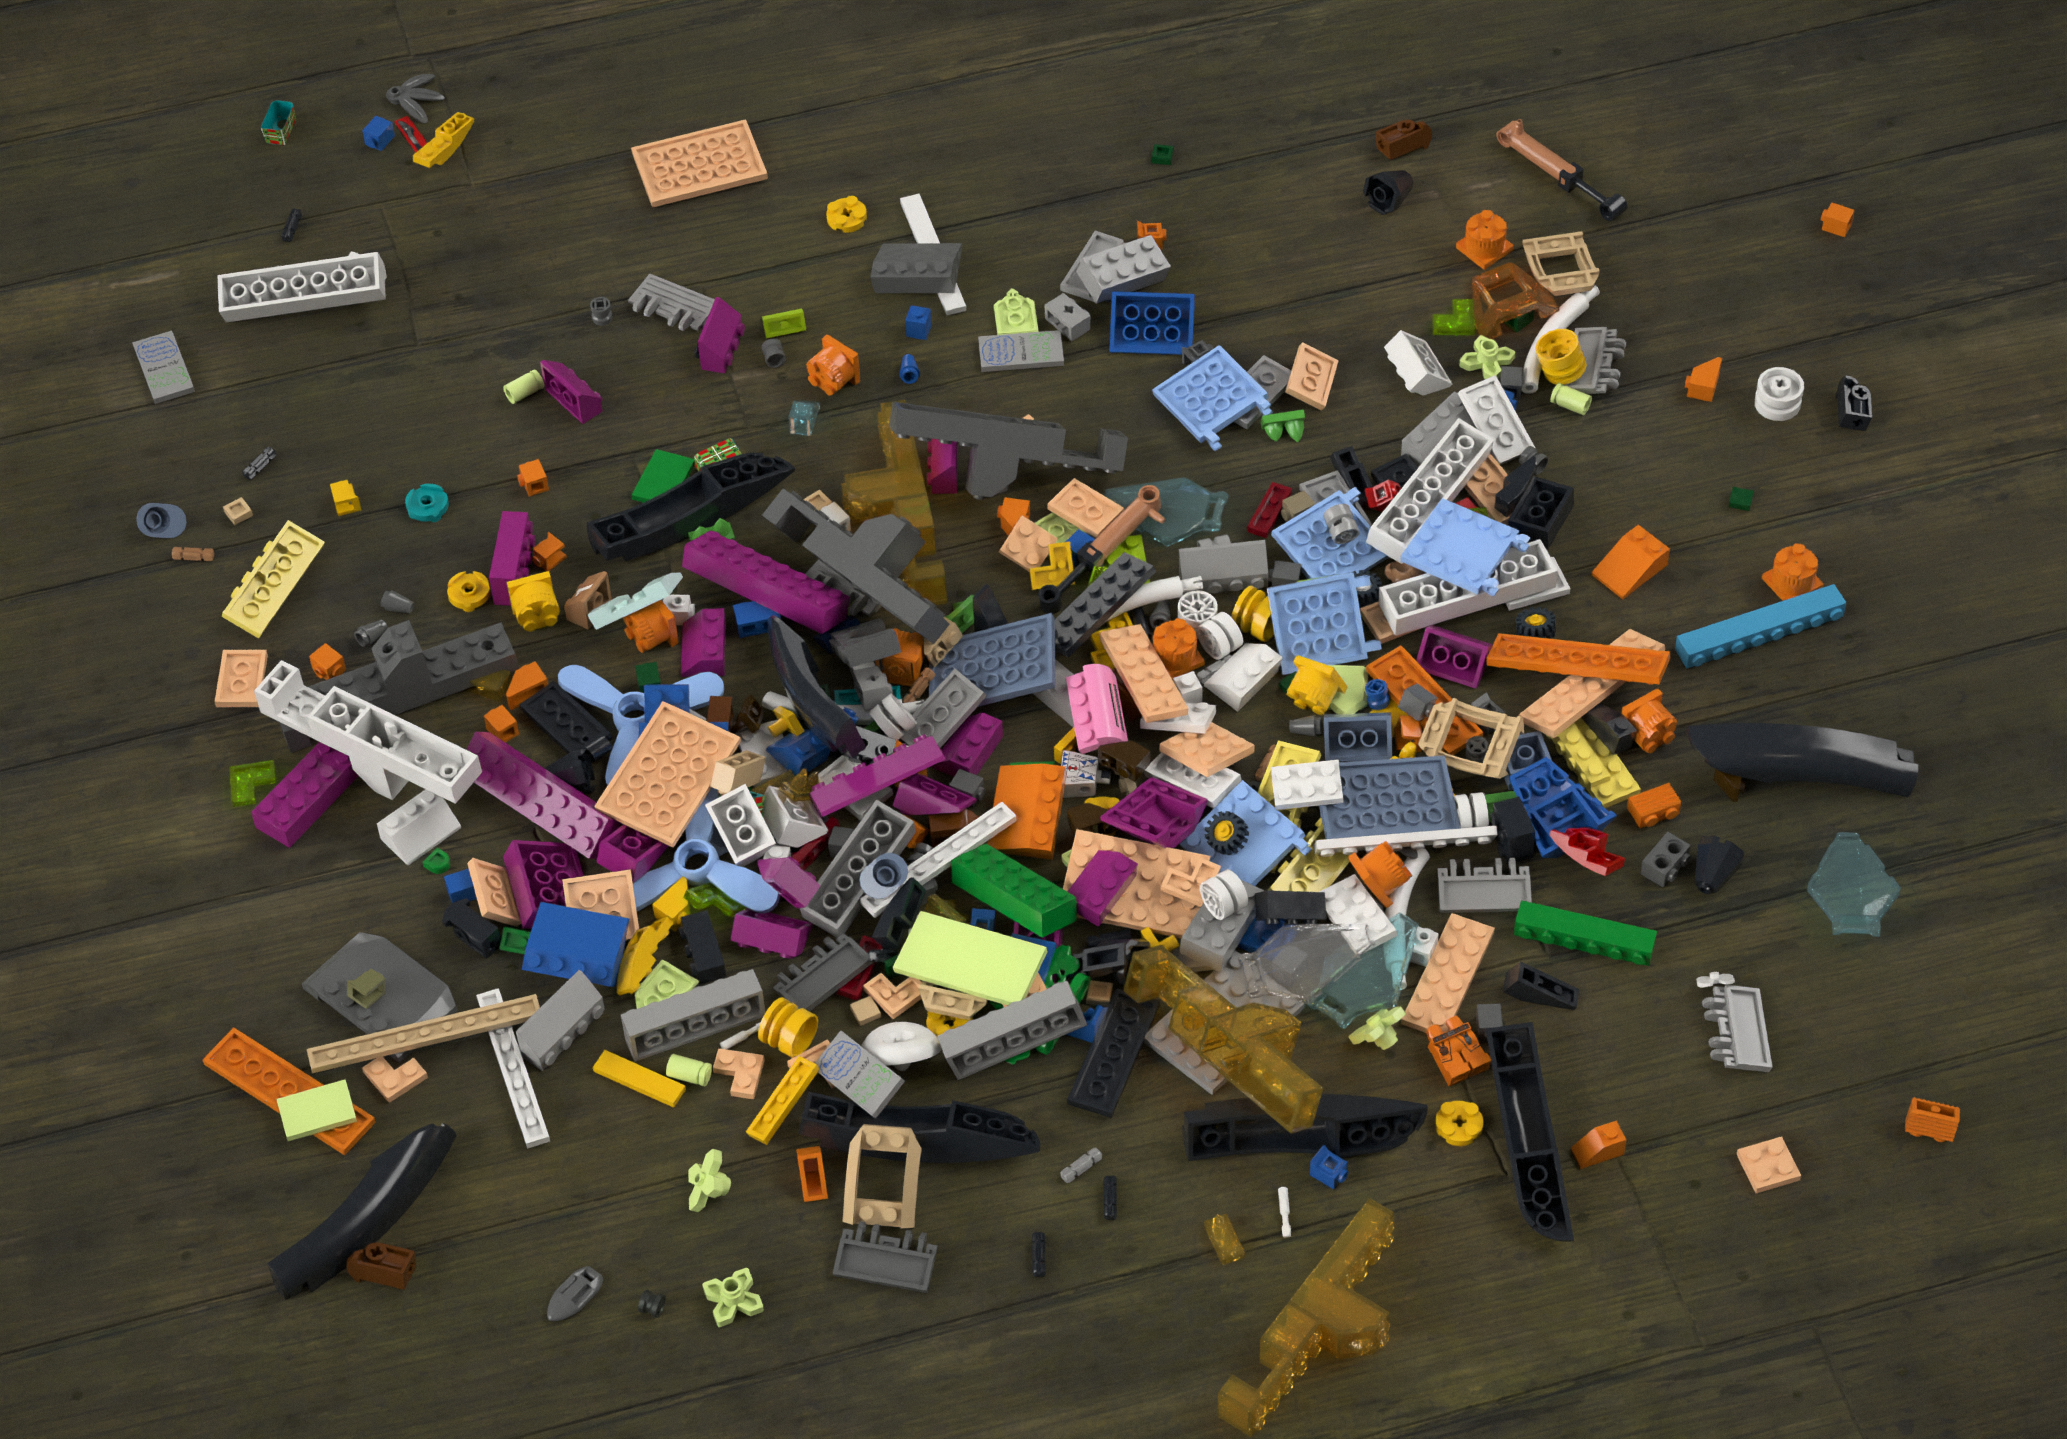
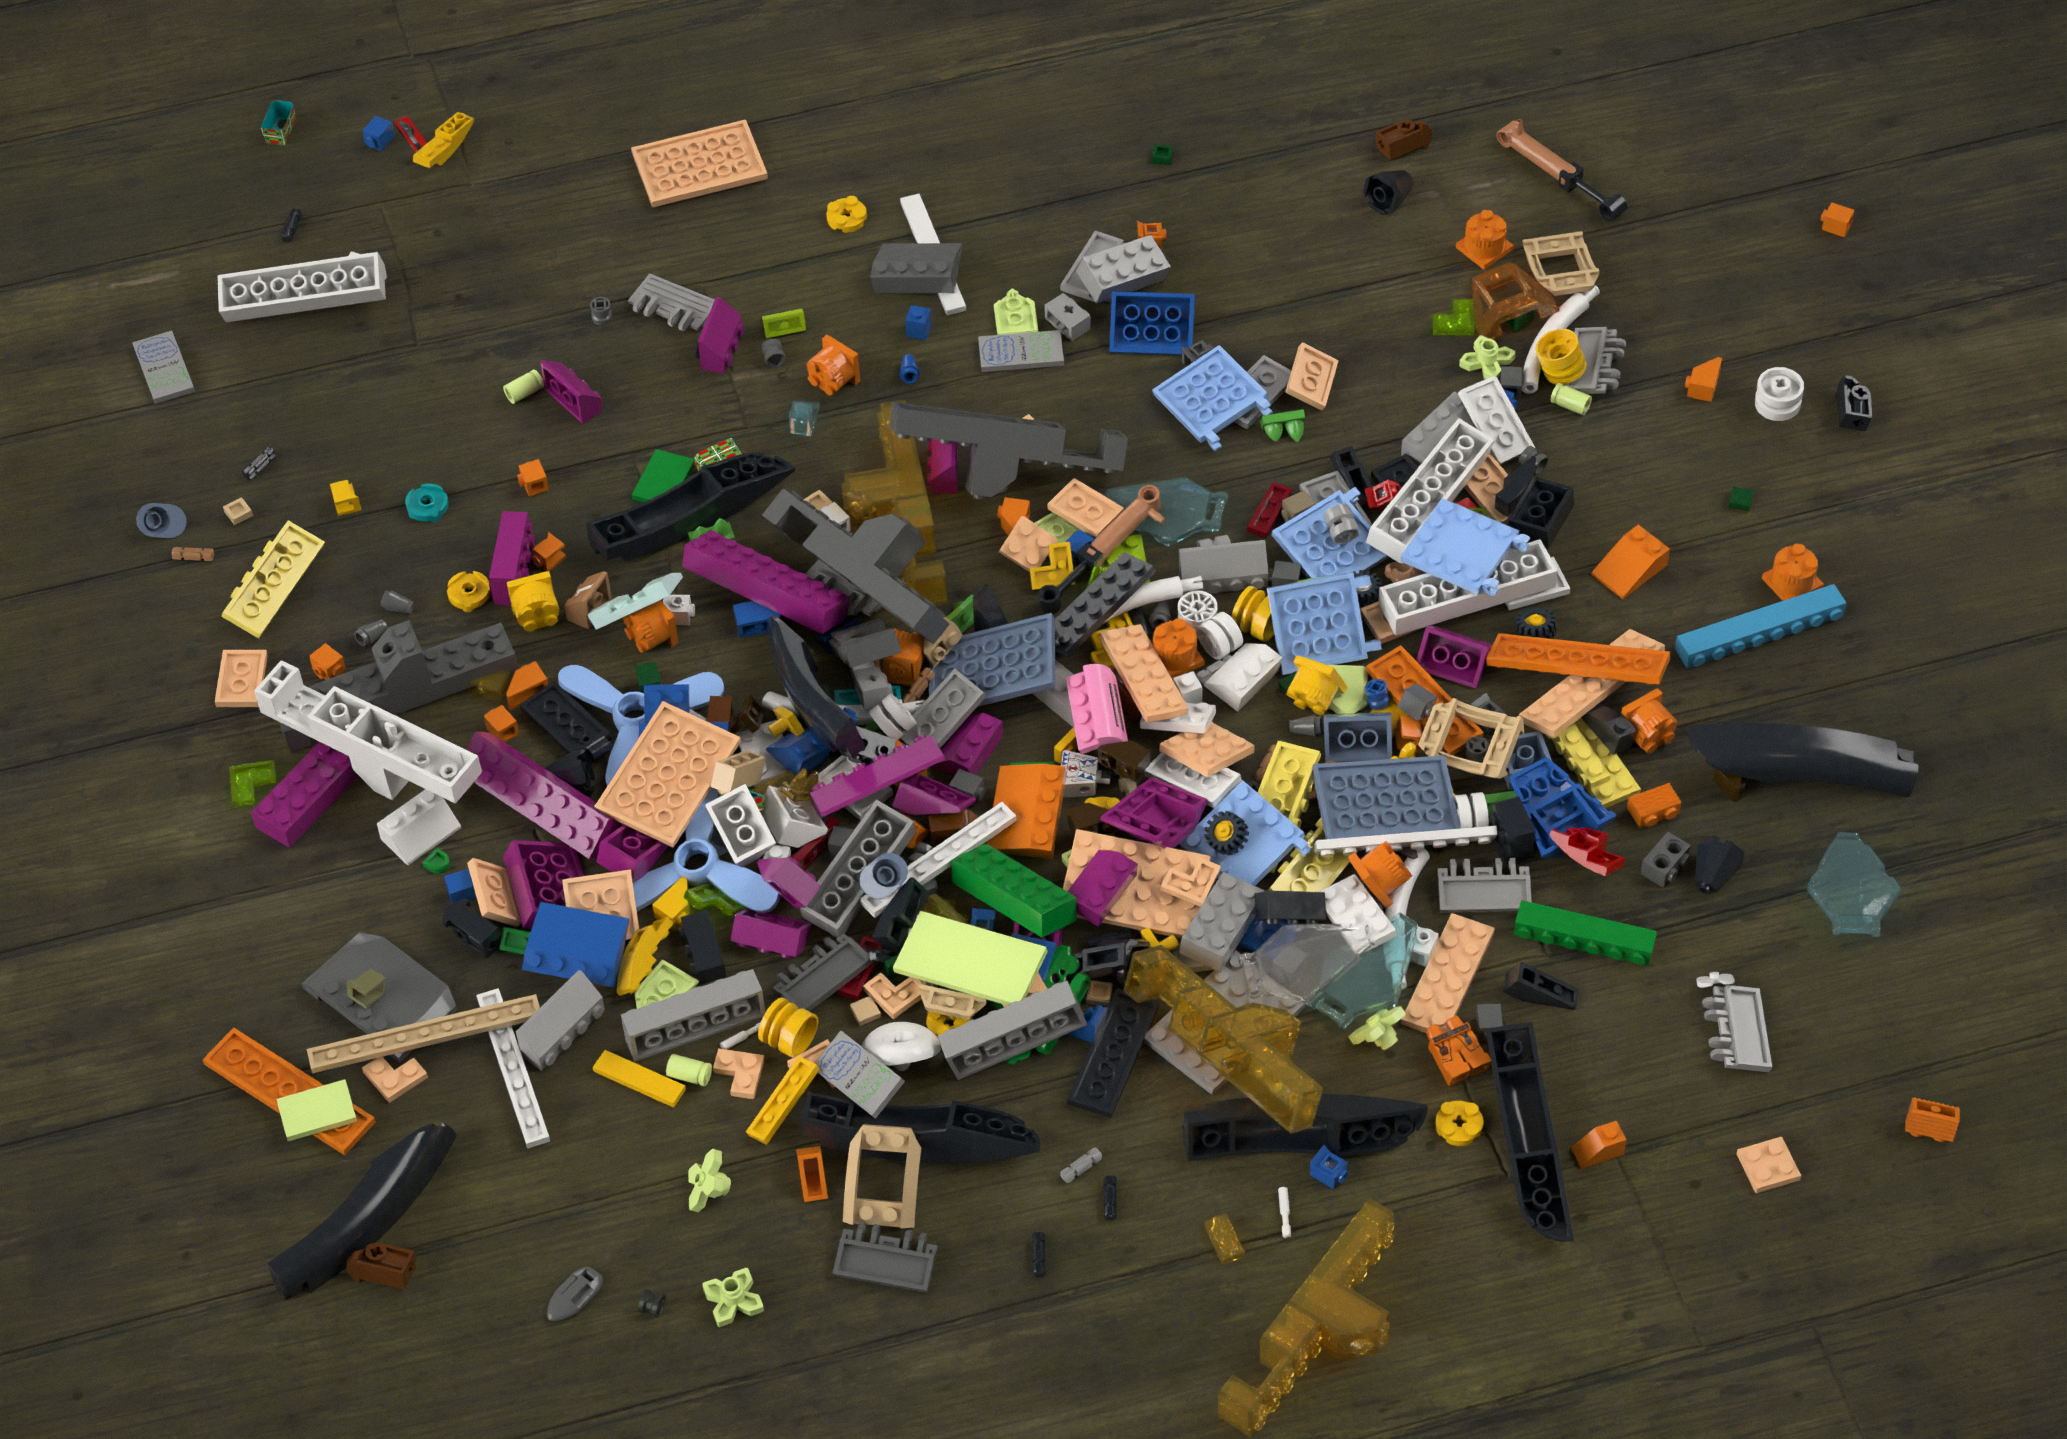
dark grey plant [386,74,445,123] -> none
magenta slope [681,608,726,677] -> none
white wheel [1200,869,1248,920] -> none
white plate [1271,760,1343,810] -> none
white slope [1384,330,1452,395] -> none

